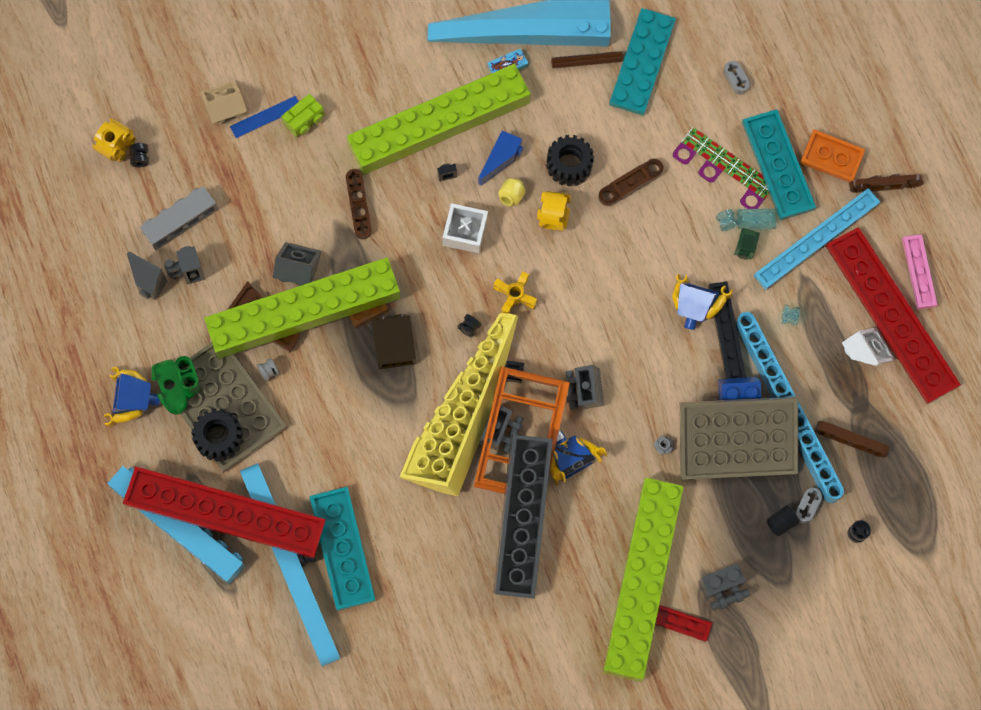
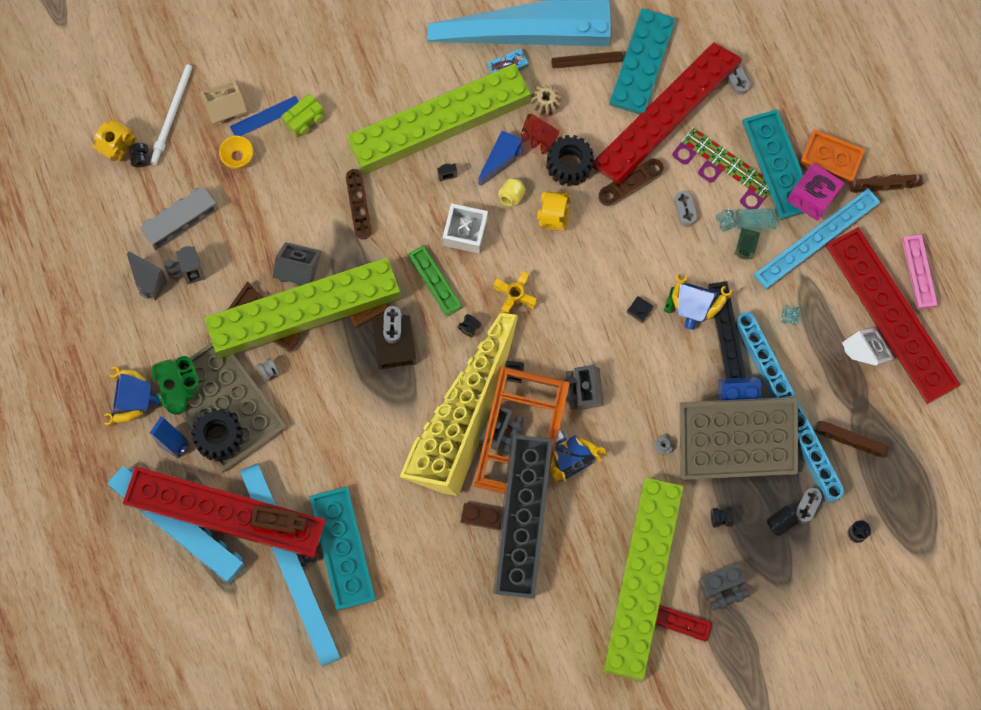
none -> white bar [150,64,193,165]
none -> blue slope [150,417,189,459]
none -> yellow piece [219,136,253,169]
none -> reddish brown hinge [250,506,307,534]
none -> light grey beam [383,306,402,344]
none -> bright green tile [408,245,463,317]
none -> reddish brown plate [460,503,502,531]
none -> clear red plate [521,113,560,155]
none -> tan gear [530,84,562,116]
none -> red plate [592,42,742,184]
none -> black plate [627,296,653,323]
none -> green pin [664,287,674,313]
none -> light grey beam [674,191,697,227]
none -> black wheel [711,507,733,528]
none -> dark pink panel [787,163,844,221]

